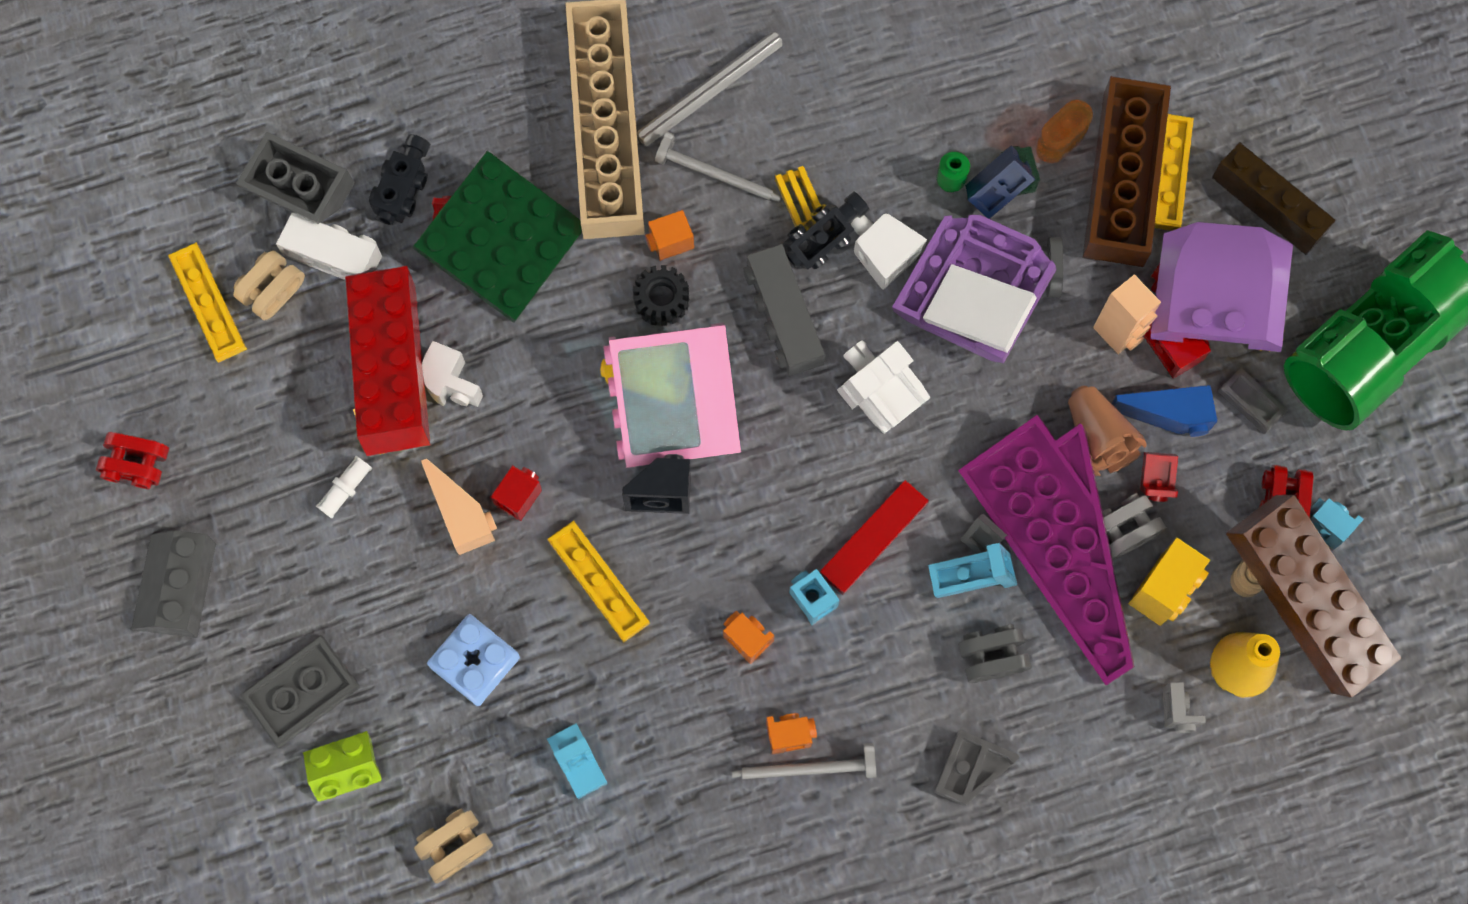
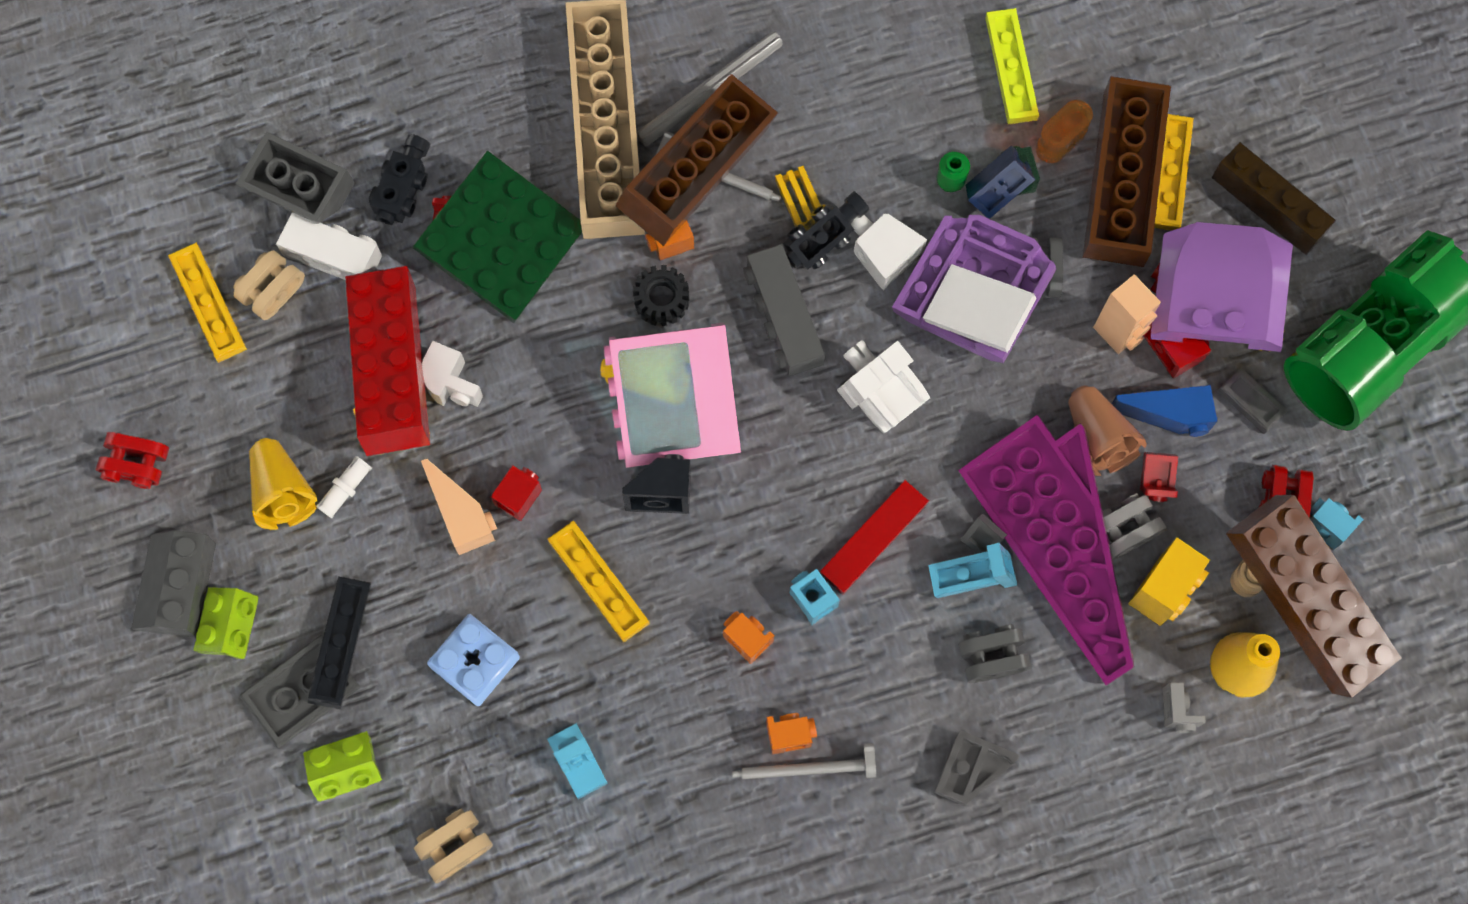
none -> lime bracket [193,587,258,659]
none -> yellow cone [249,438,317,530]
none -> black tile [307,576,371,709]
none -> reddish brown brick [615,74,778,246]
none -> neon yellow plate [985,8,1039,124]

